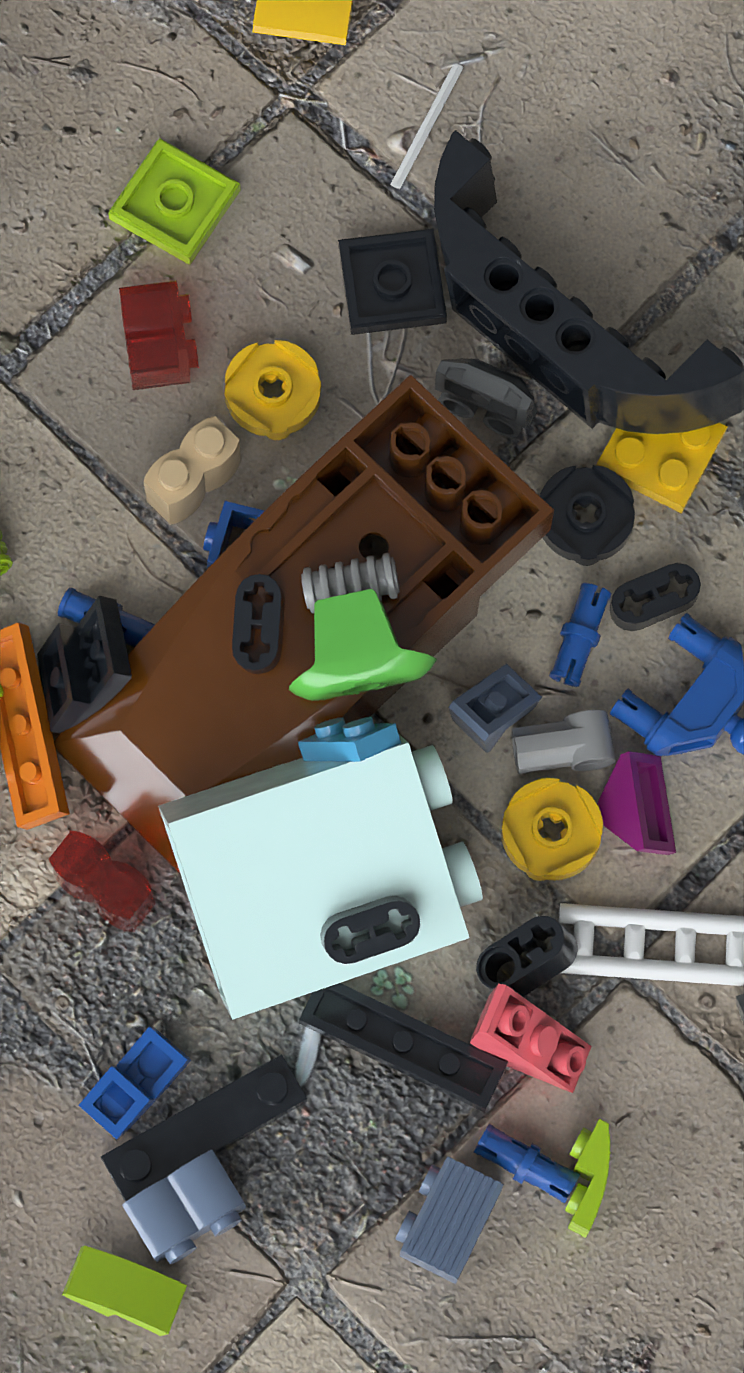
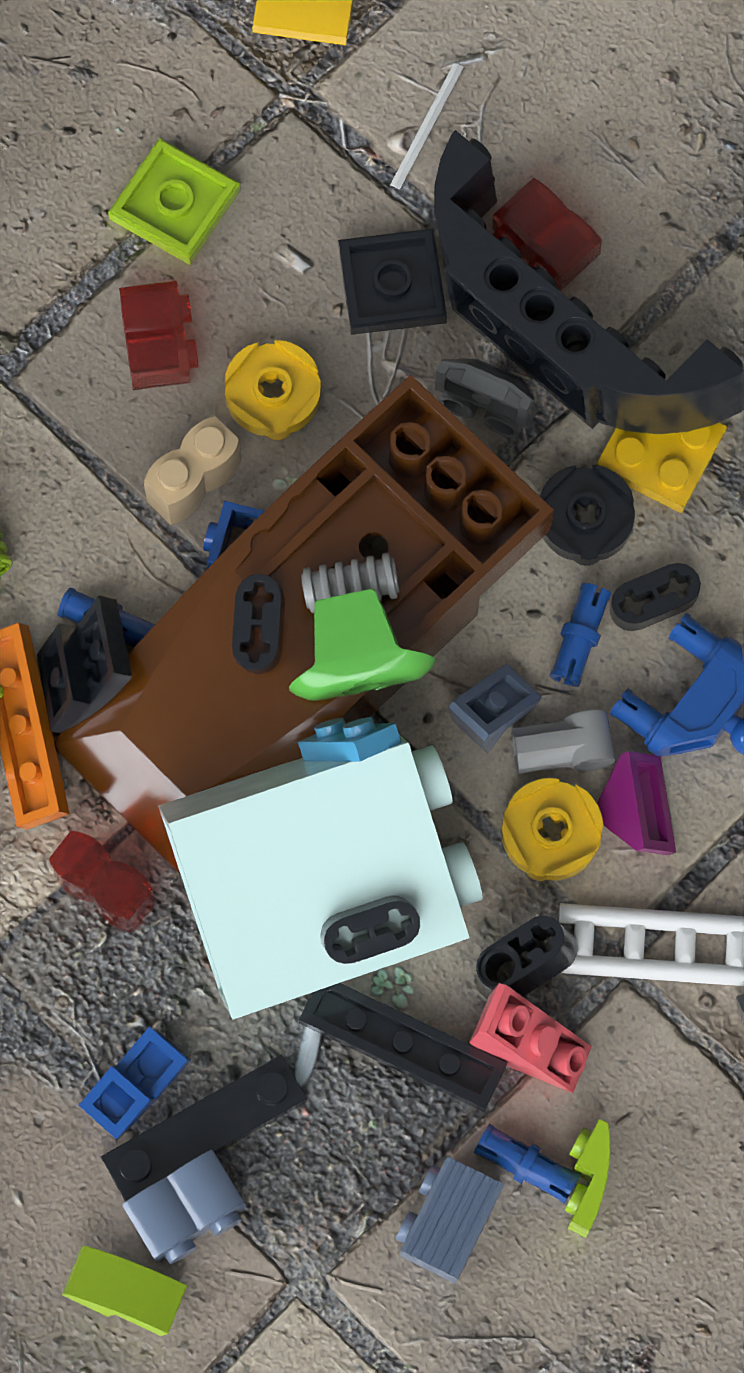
none -> clear red brick [492,177,602,291]

